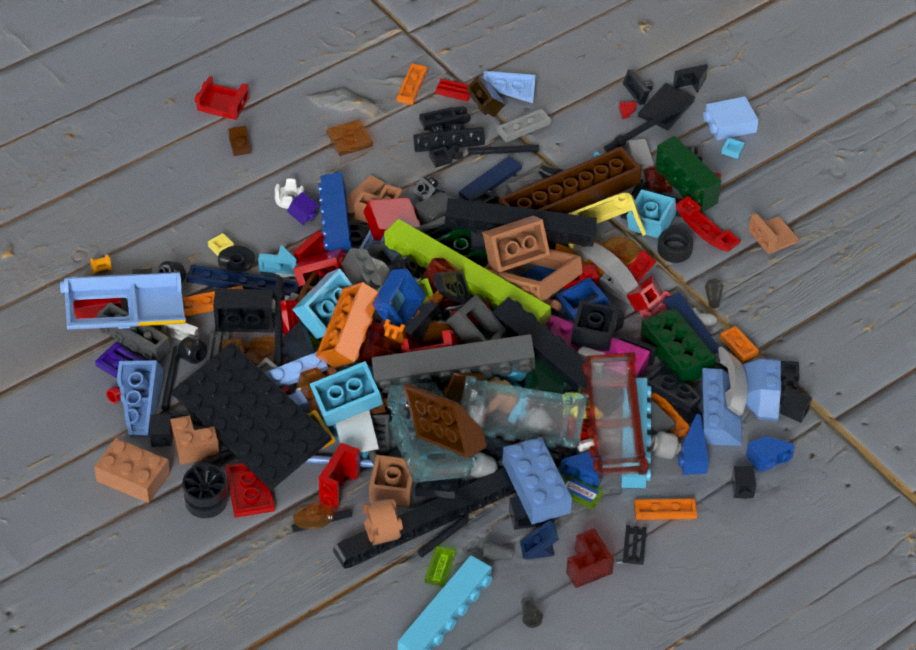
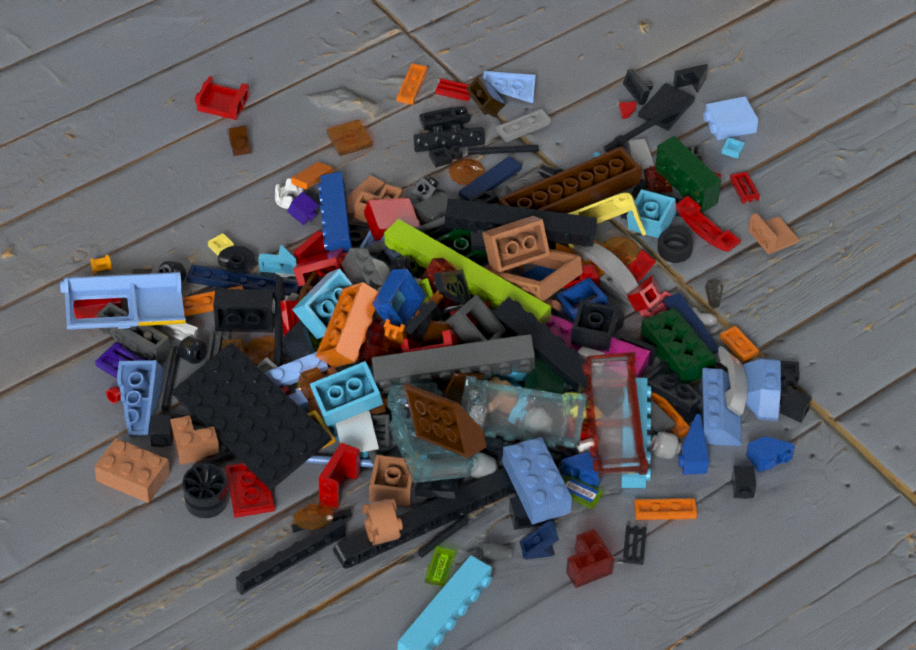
clear smoke cone [521,596,543,628] -> none
none -> black plate [236,518,346,595]
none -> orange tile [291,162,334,190]
none -> clear orange dish [449,158,485,185]
none -> red tile [730,171,760,204]

